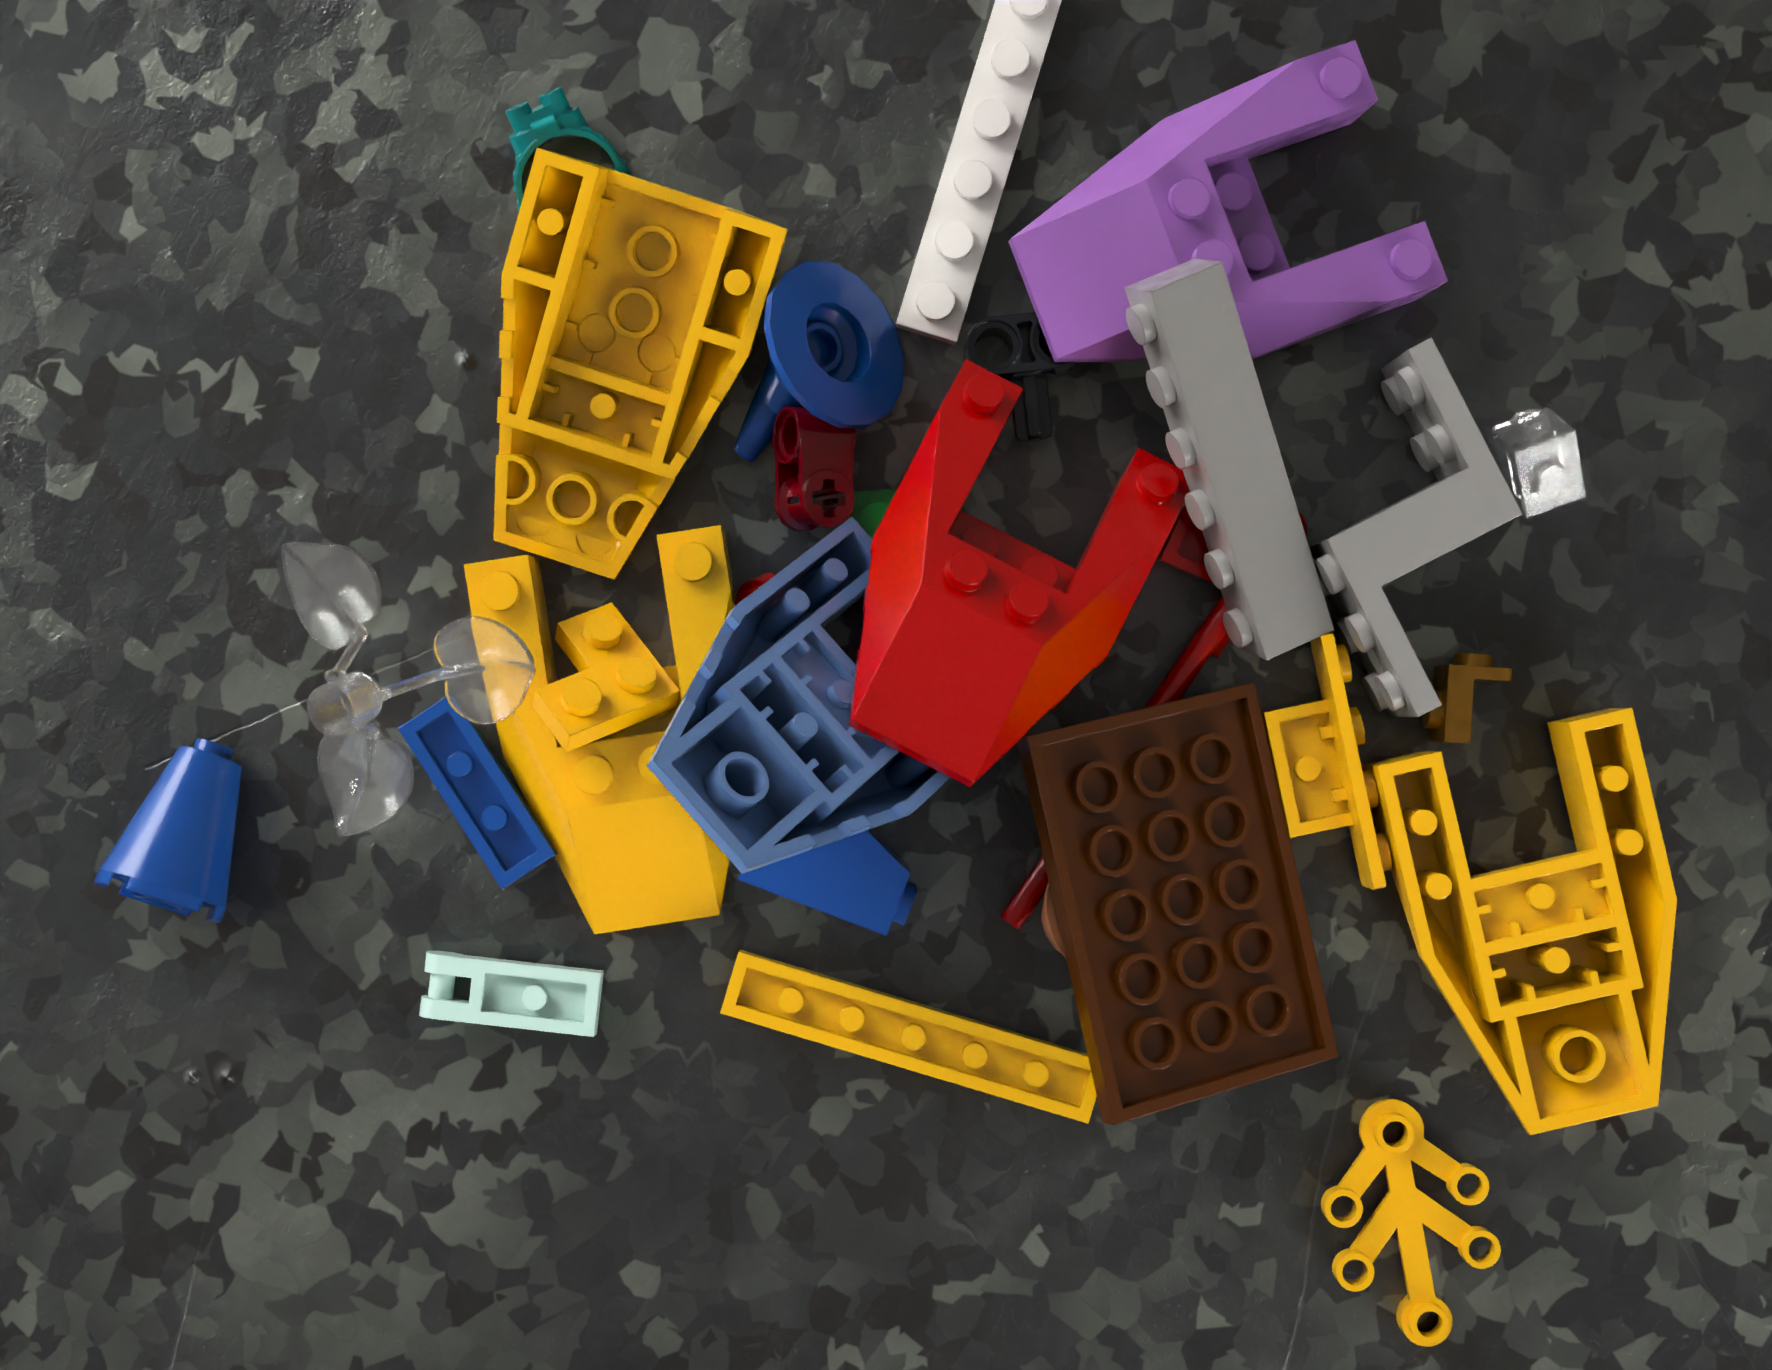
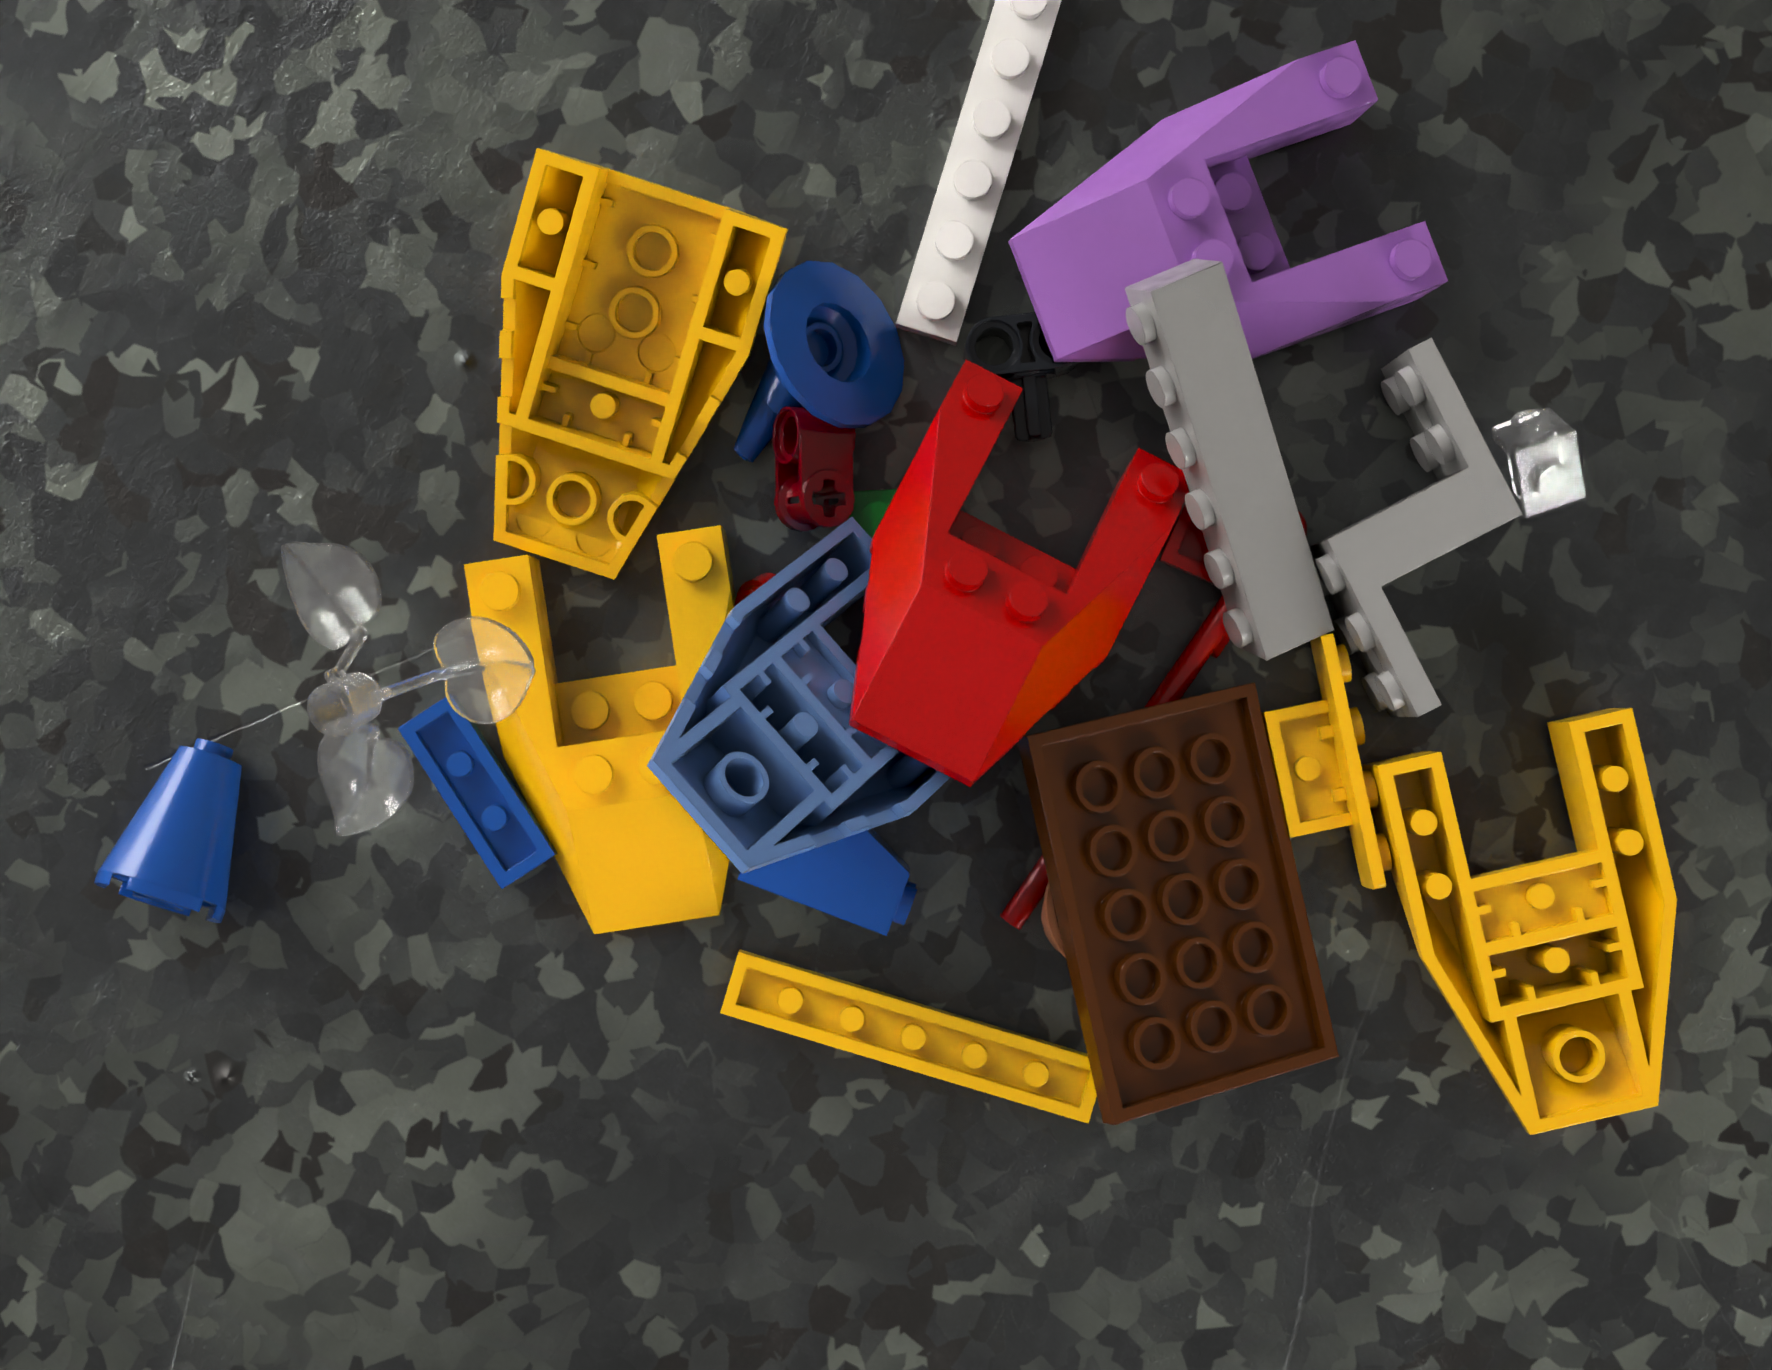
light aqua plate [419,951,604,1037] -> none
teal helmet [505,87,631,211] -> none
yellow plate [532,602,680,752] -> none
yellow plant [1321,1099,1501,1347] -> none
pearl gold bracket [1422,653,1512,743] -> none

